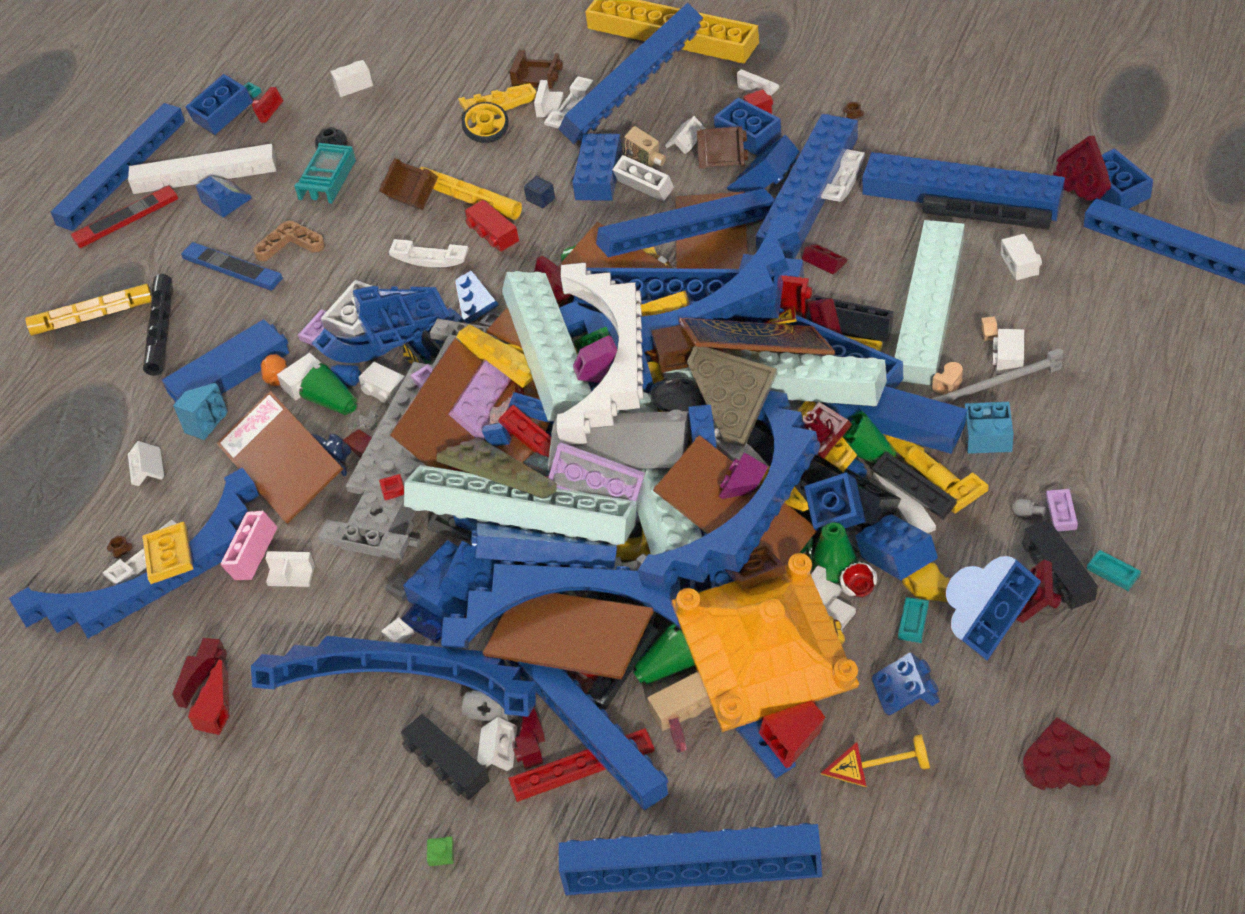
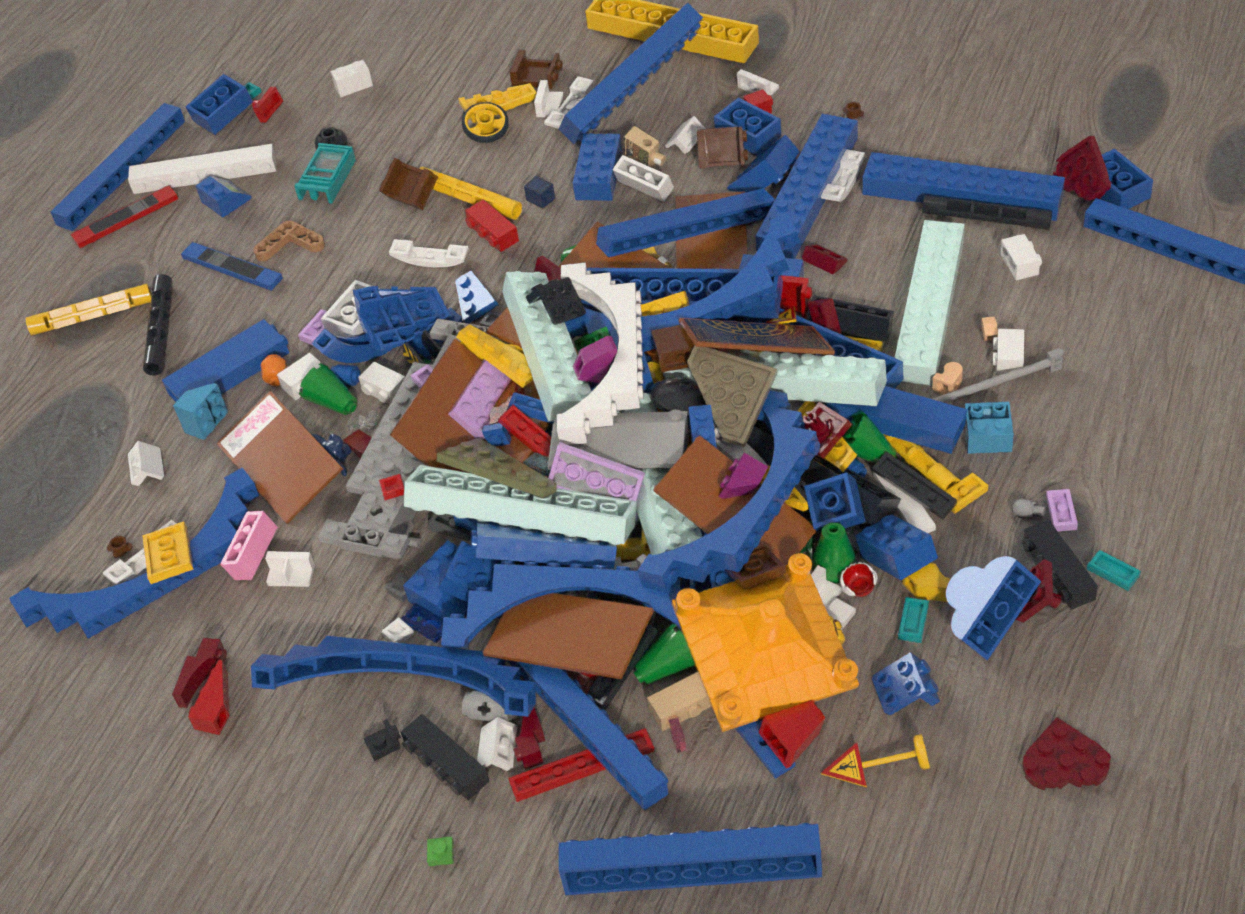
none -> black bracket [363,719,401,761]
none -> black bracket [526,277,586,325]

